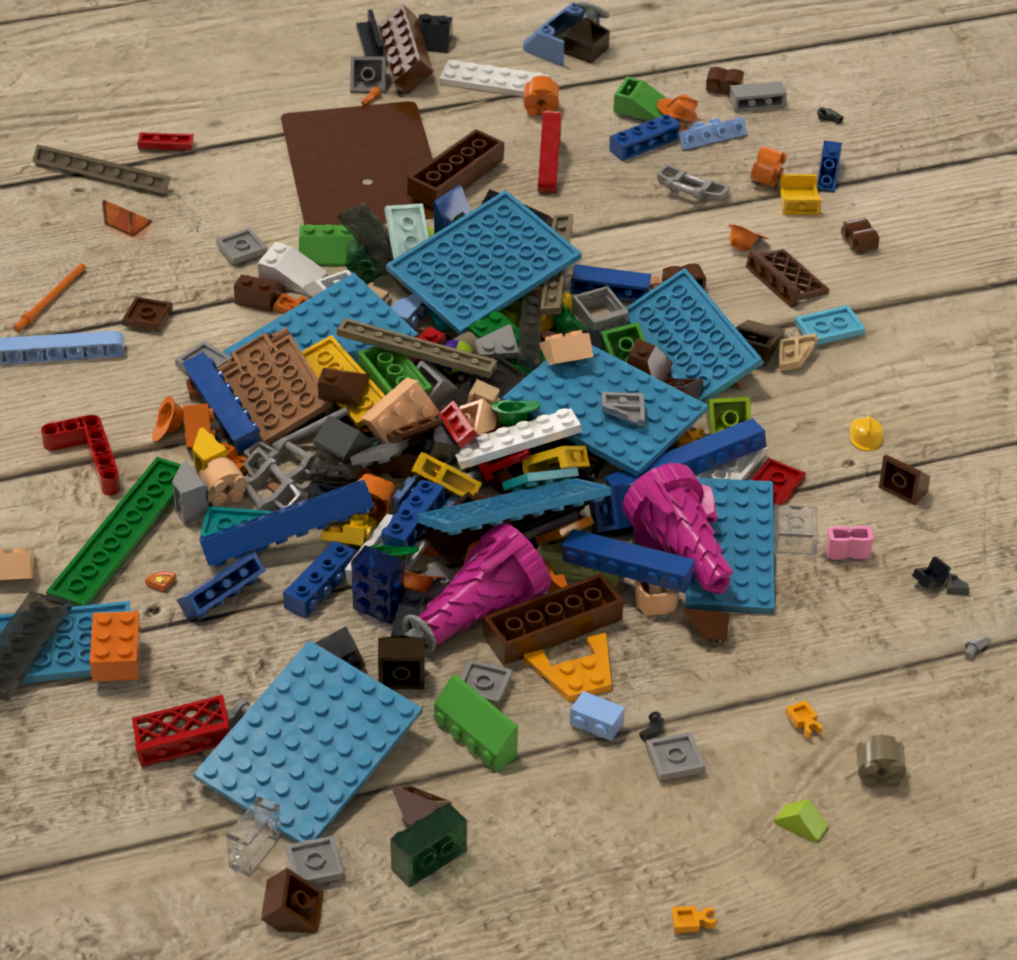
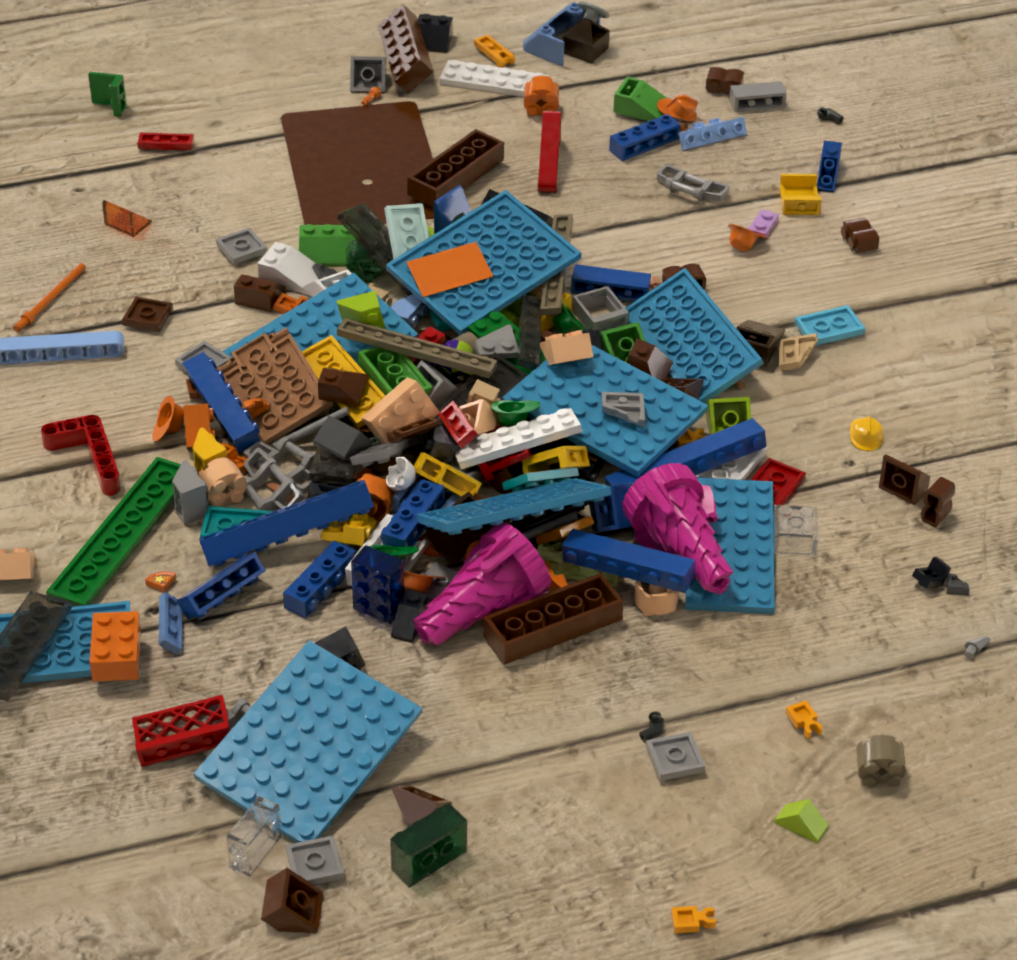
dark tan plate [32,144,171,195] -> none
black fence [356,10,384,57] -> none
dark brown piece [378,614,436,690] -> none
bright green slope [434,674,518,772] -> none
light grey plate [461,659,512,708] -> none
light orange wing [523,633,612,702] -> none
light blue brick [570,691,625,741] -> none
reddish brown slope [684,608,730,644] -> none
reddish brown fence [746,249,829,307] -> none
orange brick [750,146,788,188] -> none
bright pink brick [826,526,873,560] -> none
none -> green bracket [88,72,127,117]
none -> medium blue plate [159,592,182,655]
none -> orange tile [243,398,270,418]
none -> dark grey tile [312,263,337,279]
none -> lime slope [337,290,386,329]
none -> white hair [386,457,416,491]
none -> orange sticker [406,242,493,297]
none -> light orange plate [474,34,515,68]
none -> lavender plate [748,209,779,240]
none -> reddish brown brick [921,477,955,528]

